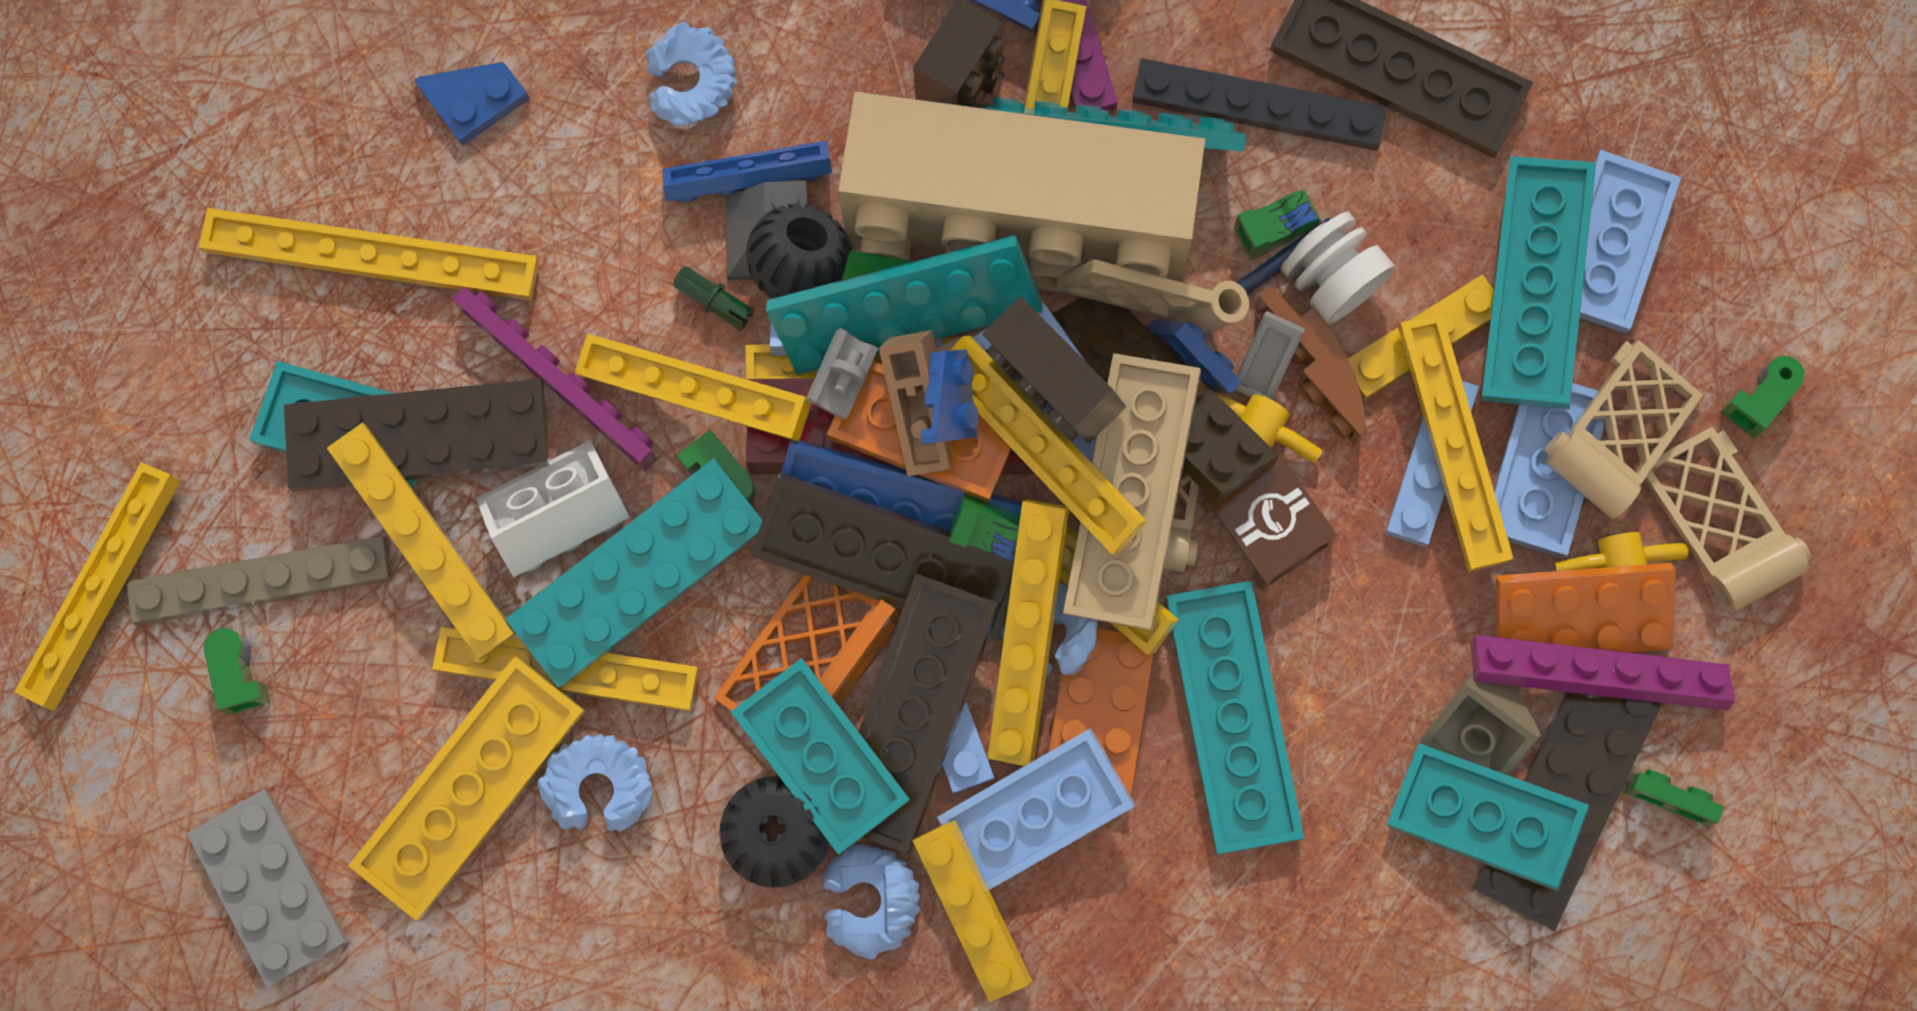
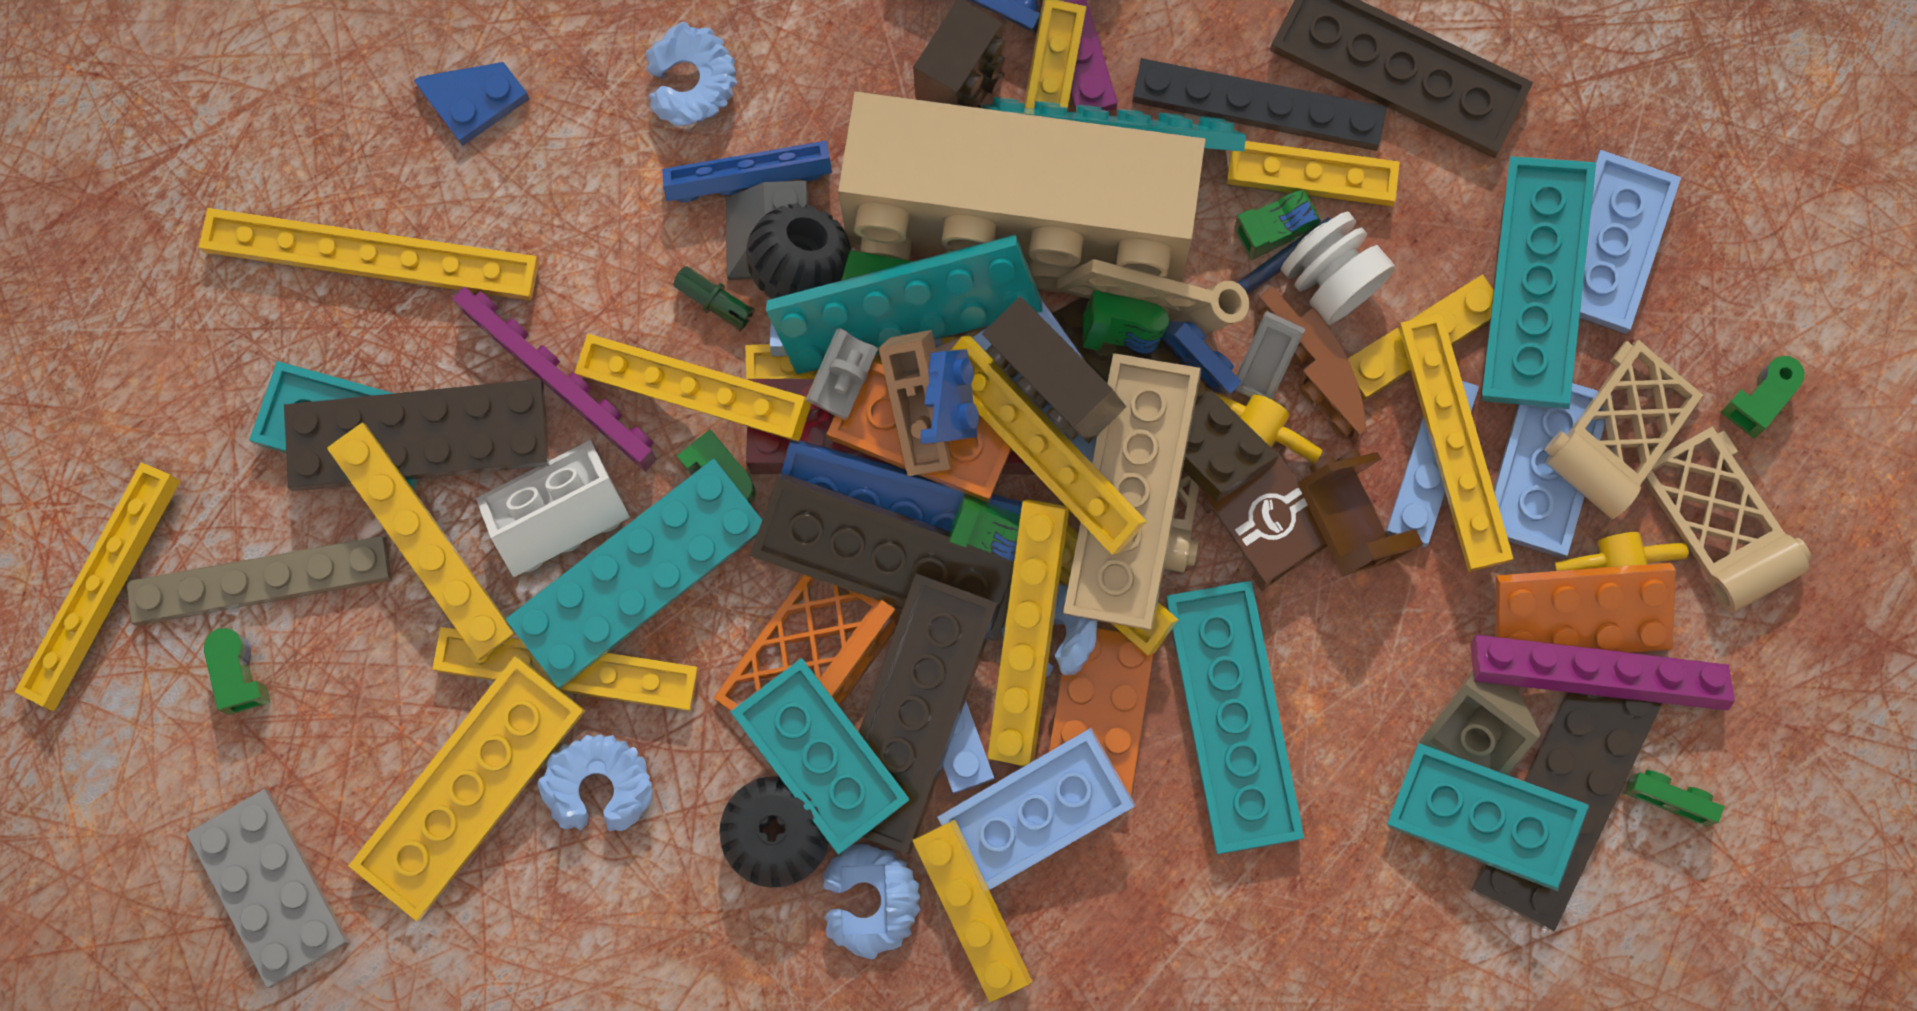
none -> green leg [1083,290,1169,353]
none -> yellow plate [1226,141,1400,207]
none -> reddish brown panel [1297,451,1423,577]

